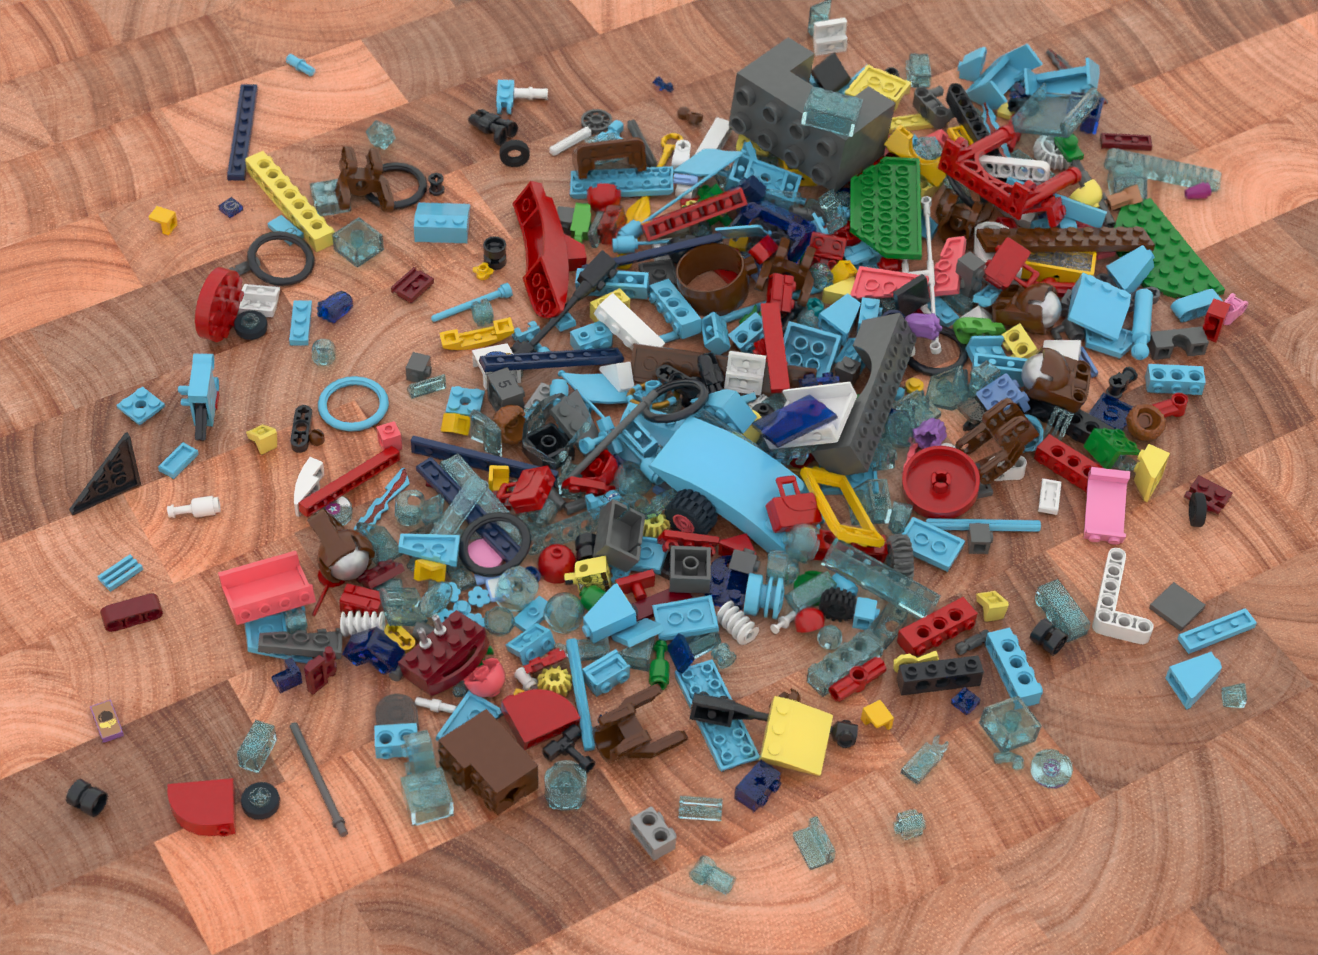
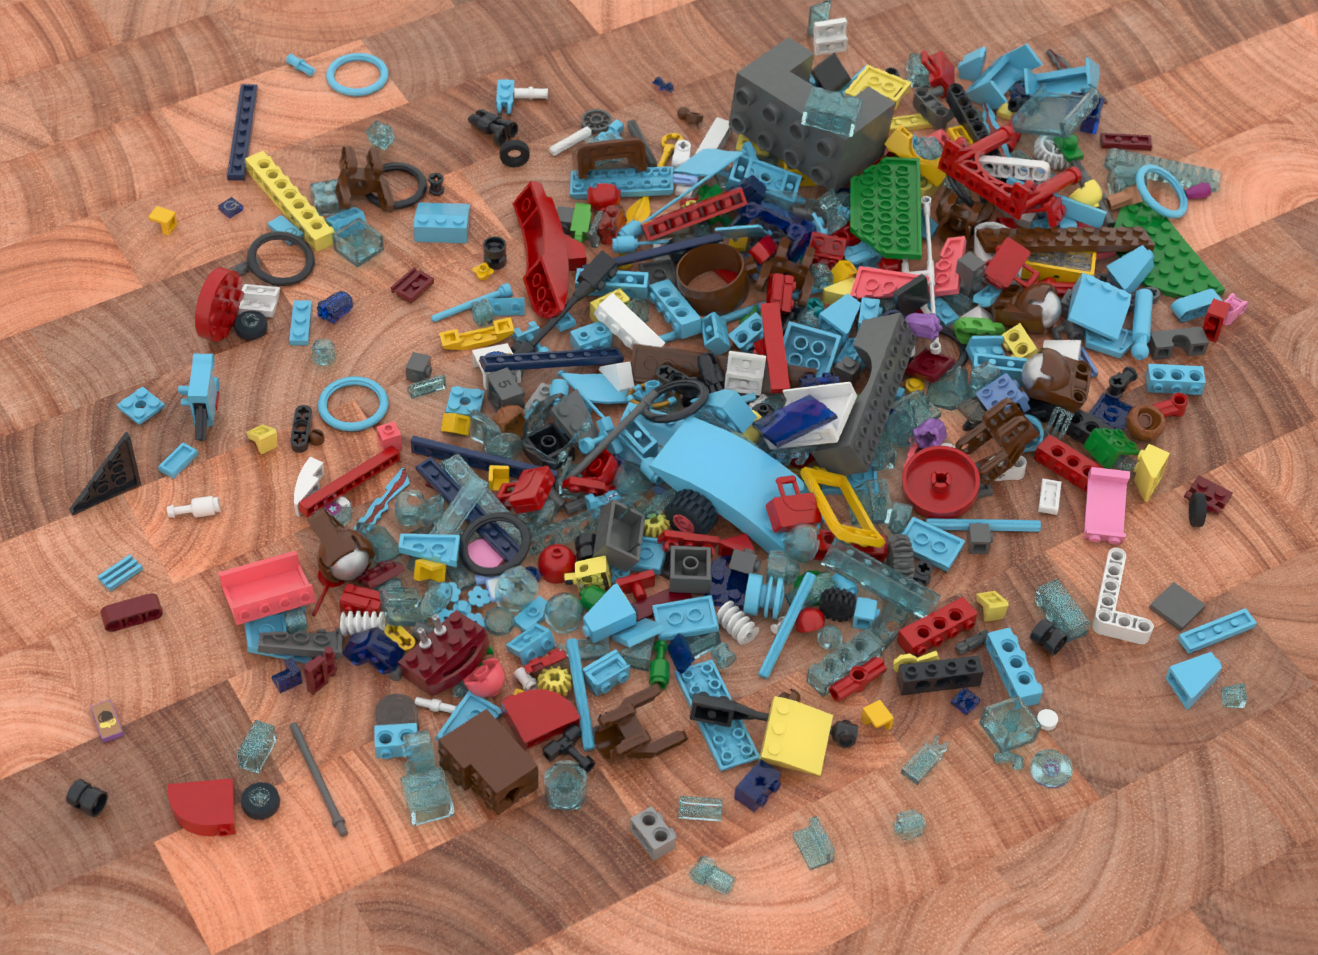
none -> medium azure bracket [325,207,368,239]
none -> medium azure wedge [326,53,389,97]
none -> clear light blue dish [486,433,523,460]
none -> medium azure hinge [488,298,525,316]
none -> clear light blue hair [626,298,649,323]
none -> medium azure axle [758,572,816,679]
none -> dark red plate [904,349,955,383]
none -> black connector [906,560,933,602]
none -> red piece [921,50,955,99]
none -> white tile [1036,709,1058,731]
none -> medium azure wedge [1136,164,1188,219]

